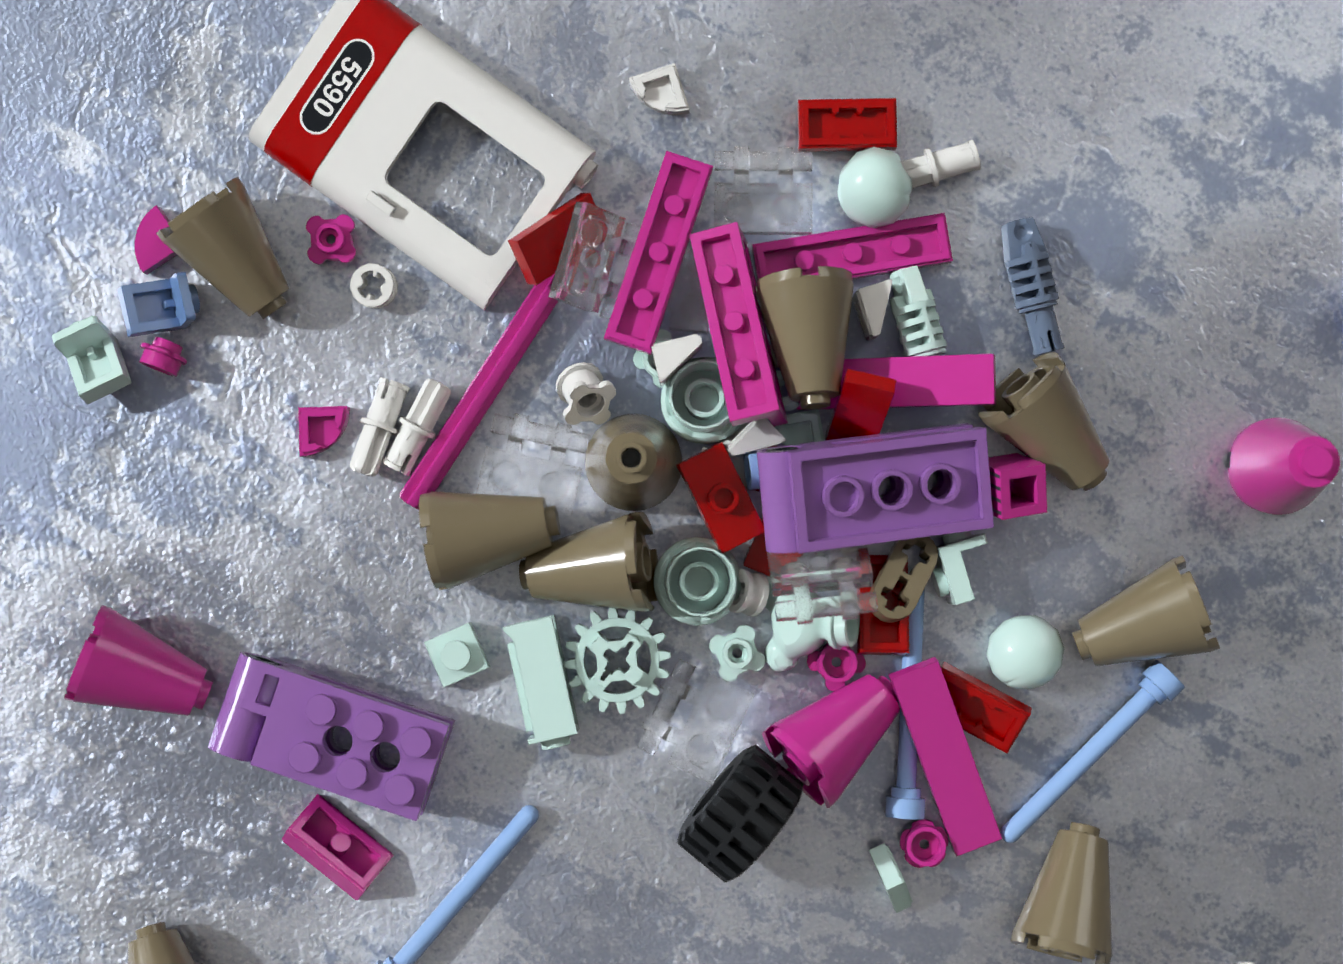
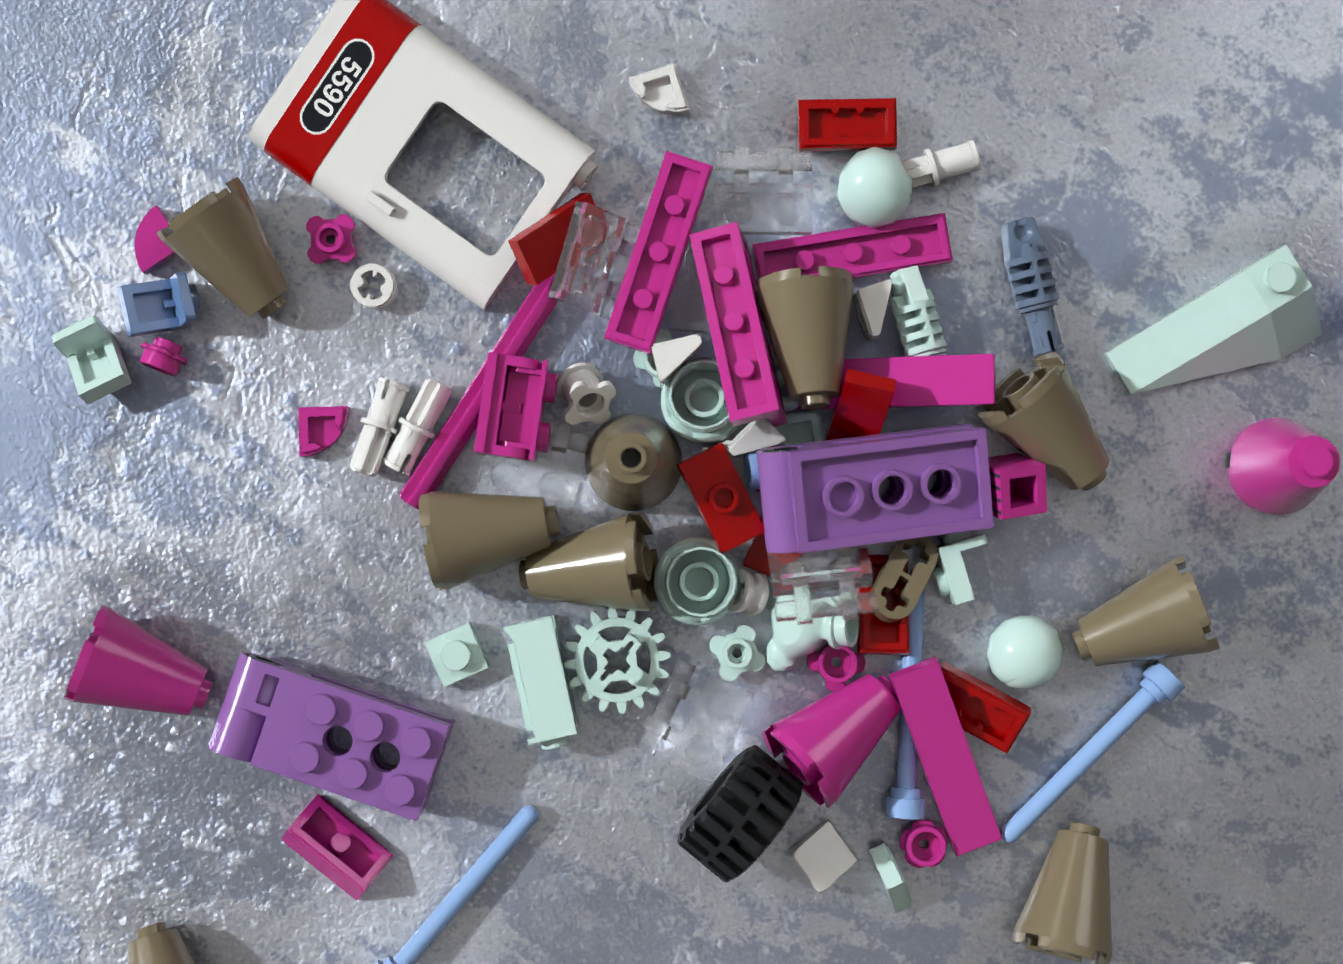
none -> dark pink hinge [474,352,558,462]
none -> white slope [789,820,858,894]
none -> light aqua wedge [1104,245,1322,395]

